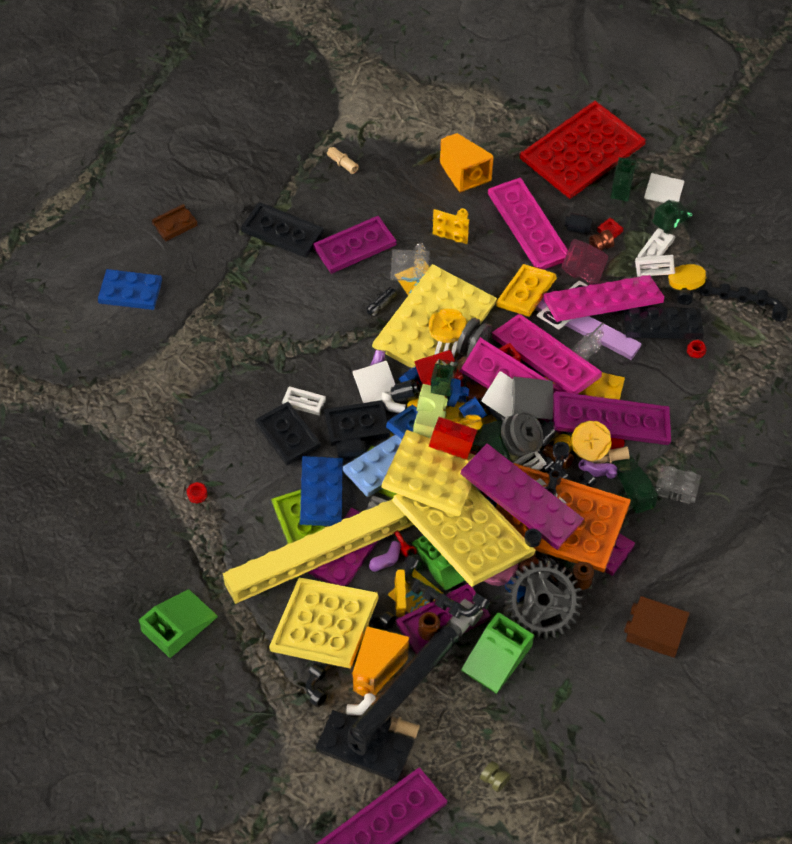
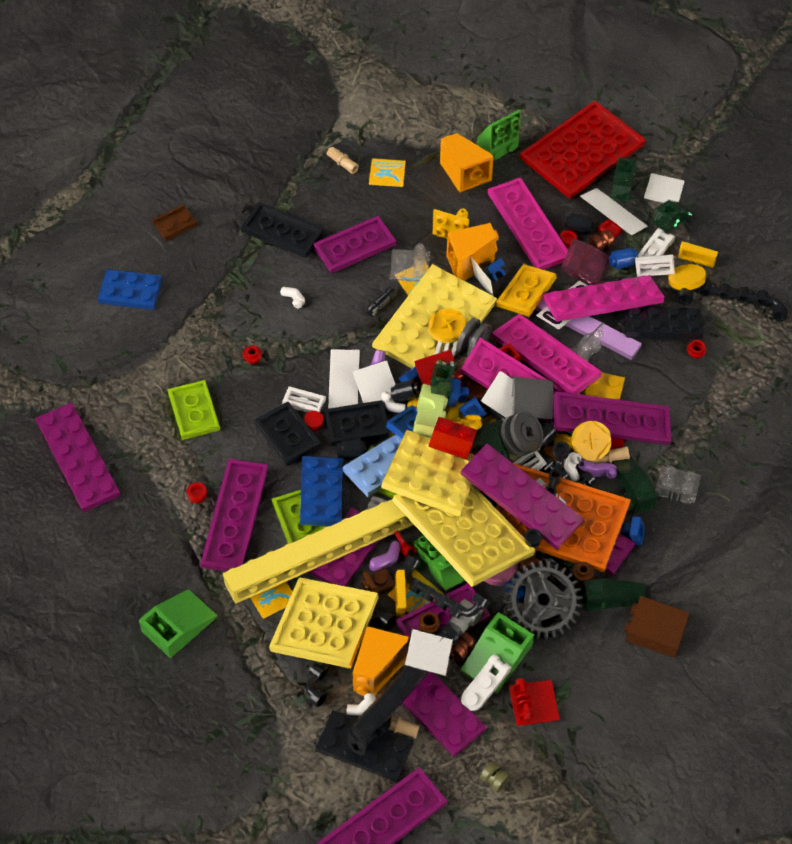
none -> magenta plate [35,402,120,513]
none -> lime tile [167,380,220,440]
none -> magenta plate [200,459,268,572]
none -> red plate [243,346,262,364]
none -> yellow sticker [250,582,292,619]
none -> white arm [281,287,305,309]
none -> red tile [304,411,324,431]
none -> white sticker [328,349,360,409]
none -> reddish brown bracket [361,568,395,596]
none -> yellow sticker [369,159,406,187]
none -> magenta plate [402,672,486,757]
none -> white sticker [405,629,452,676]
none -> light orange slope [447,223,498,281]
none -> copper wheel [450,632,477,662]
none -> white plate [461,653,512,711]
none -> white sticker [471,257,493,296]
none -> bright green slope [477,109,521,160]
none -> blue tile [482,258,505,282]
none -> red hinge [509,678,560,726]
none -> red tile [559,230,578,249]
none -> white arm [564,452,581,482]
none -> white sticker [580,188,648,235]
none -> clear green slope [581,578,647,611]
none -> blue brick [609,248,638,270]
none -> blue tile [621,517,645,545]
none -> yellow tile [678,241,718,268]

